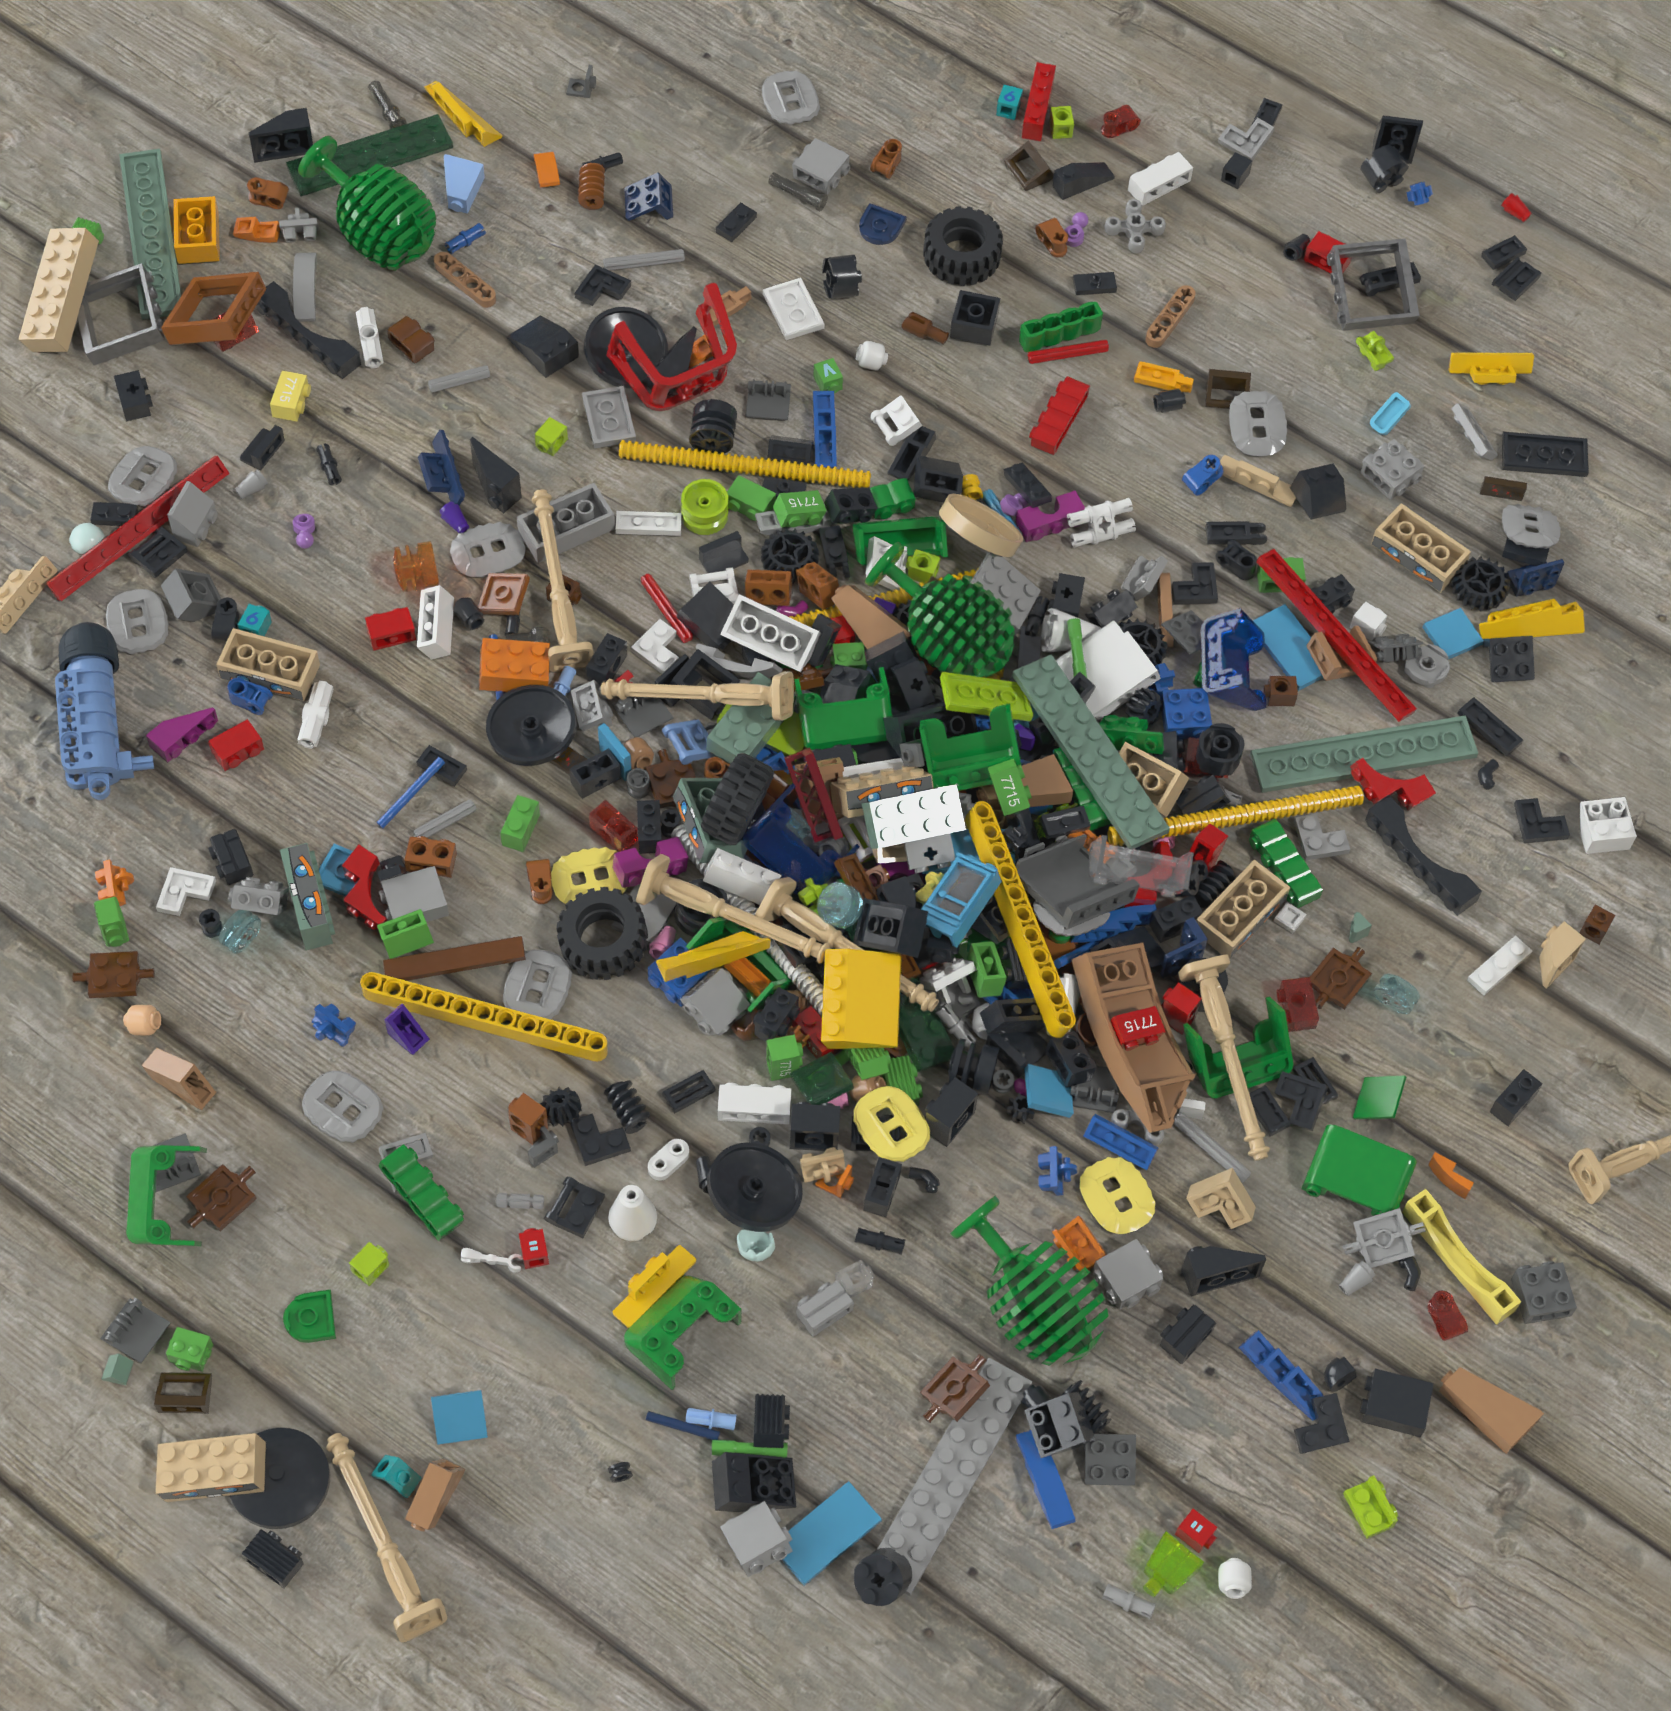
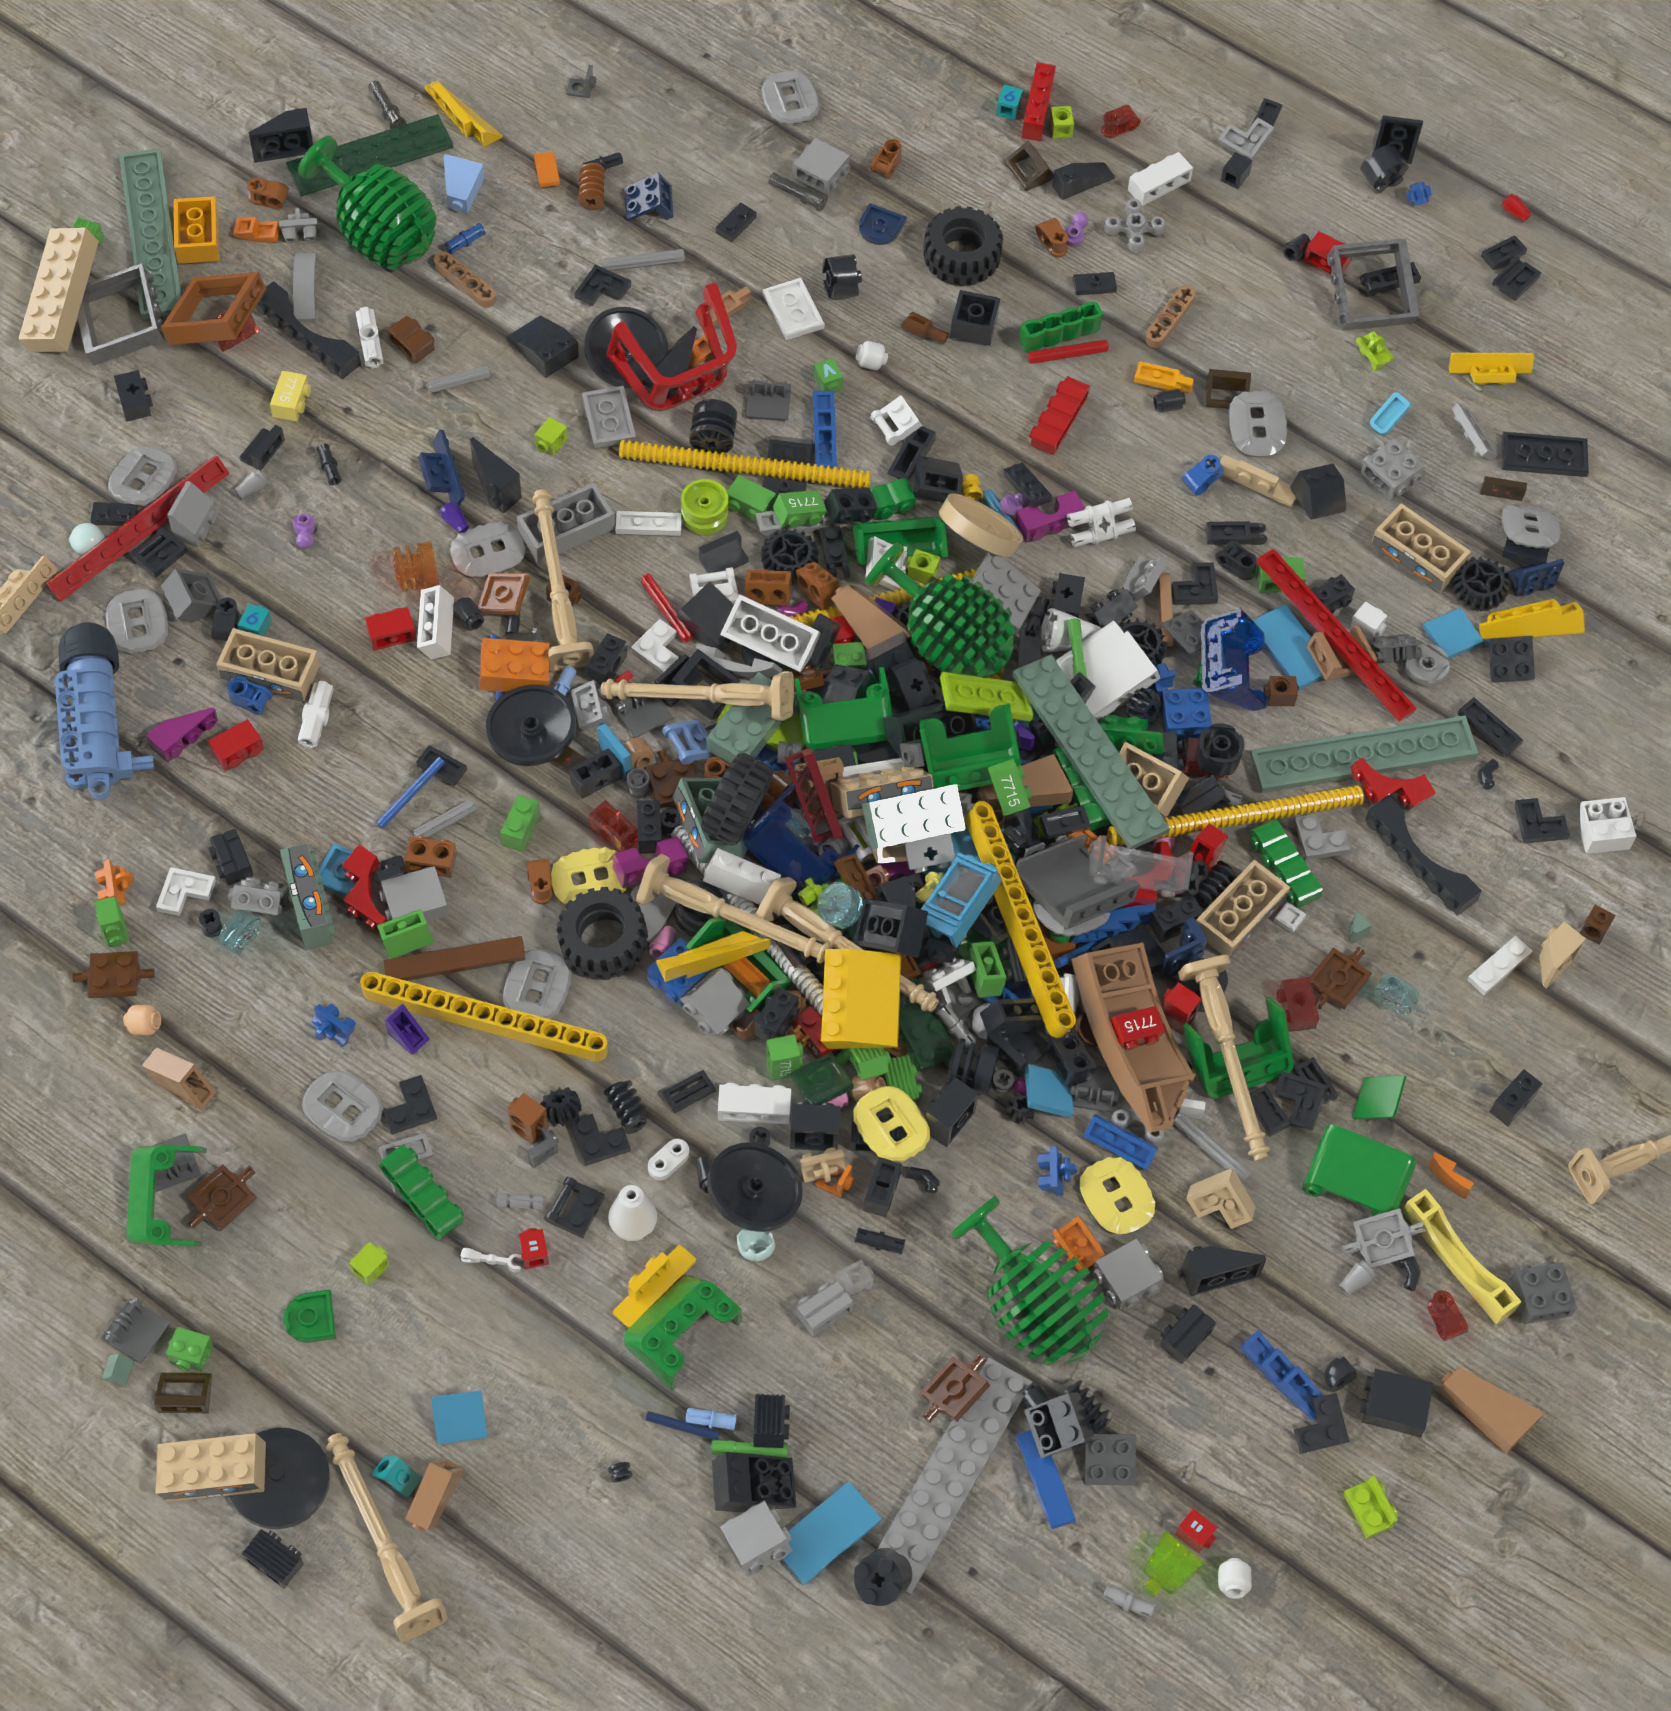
none -> black plate [383,1075,437,1135]
none -> dark grey wheel [777,741,802,765]

